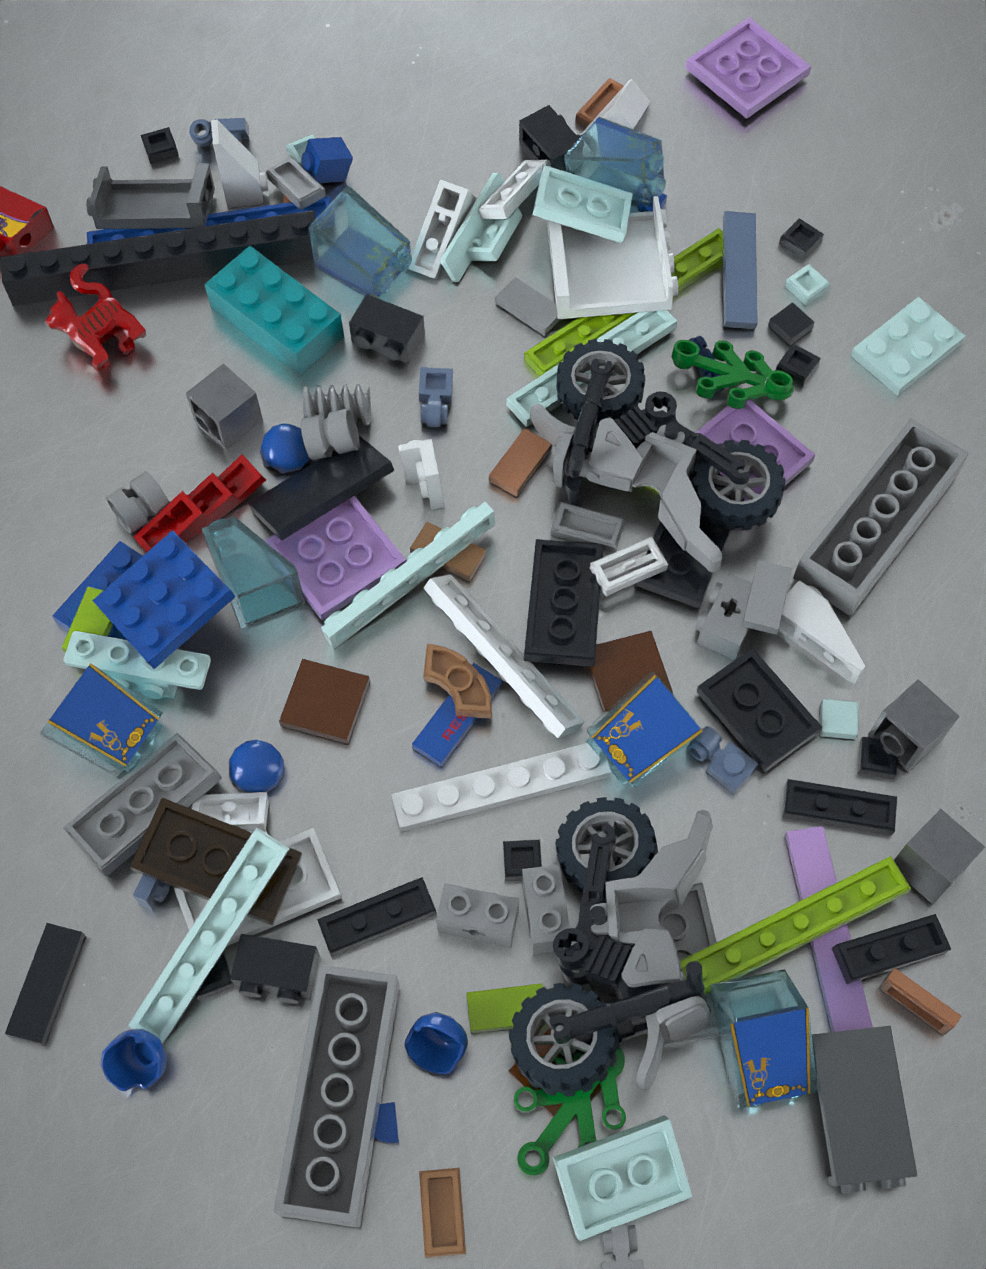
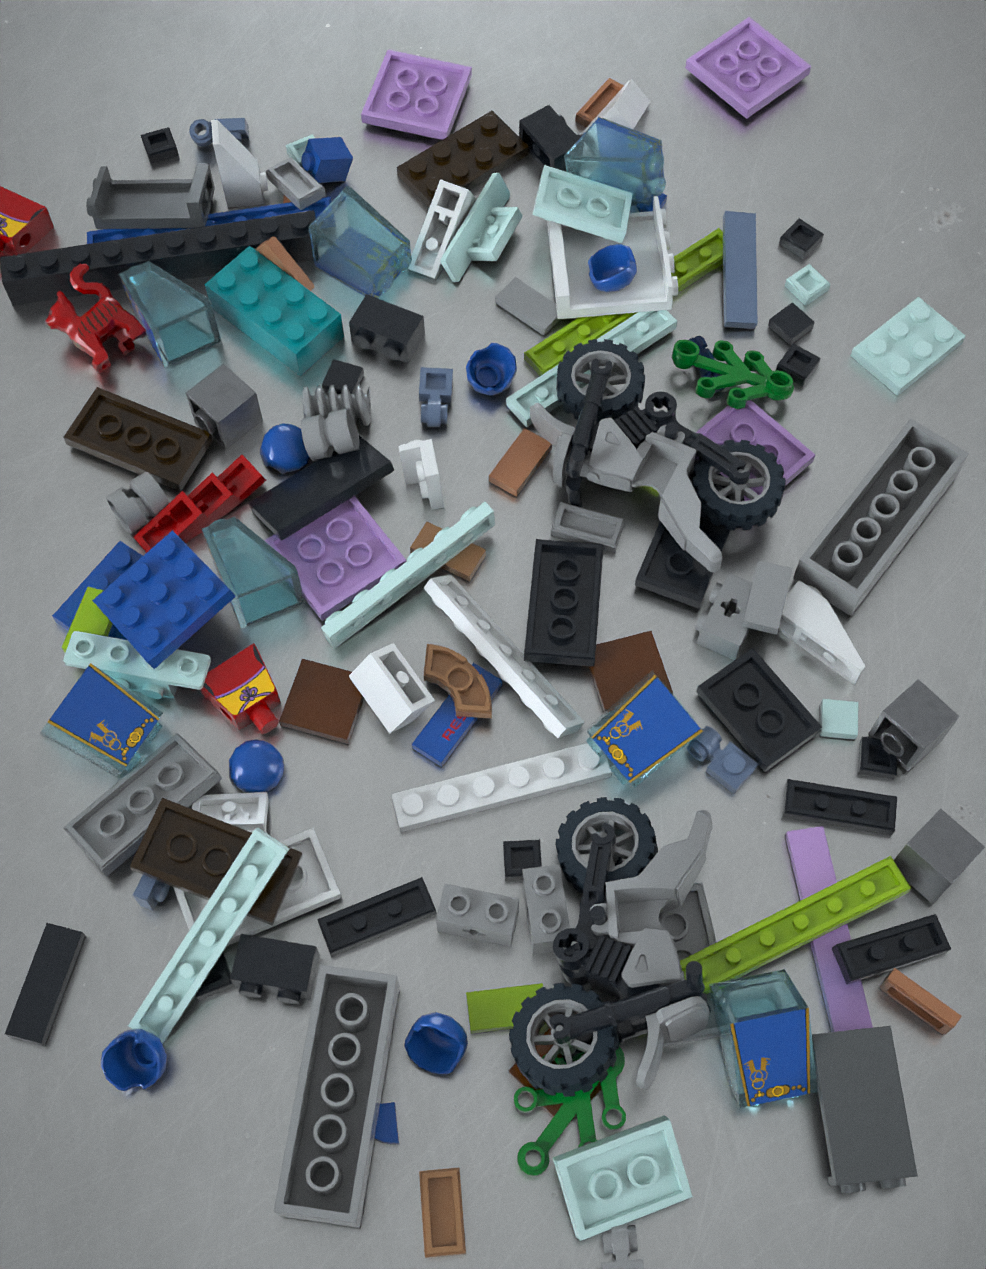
white tile [478,160,551,219] -> none
white tile [590,537,668,596] -> none
none -> dark brown plate [63,387,213,491]
none -> clear light blue slope [119,261,222,368]
none -> red torso [201,643,281,734]
none -> nougat tile [255,236,315,291]
none -> black tile [322,359,364,394]
none -> white brick [349,643,435,733]
none -> lavender plate [361,50,472,140]
none -> dark brown plate [397,110,529,208]
none -> blue hair [466,343,517,396]
none -> blue hair [588,244,637,292]

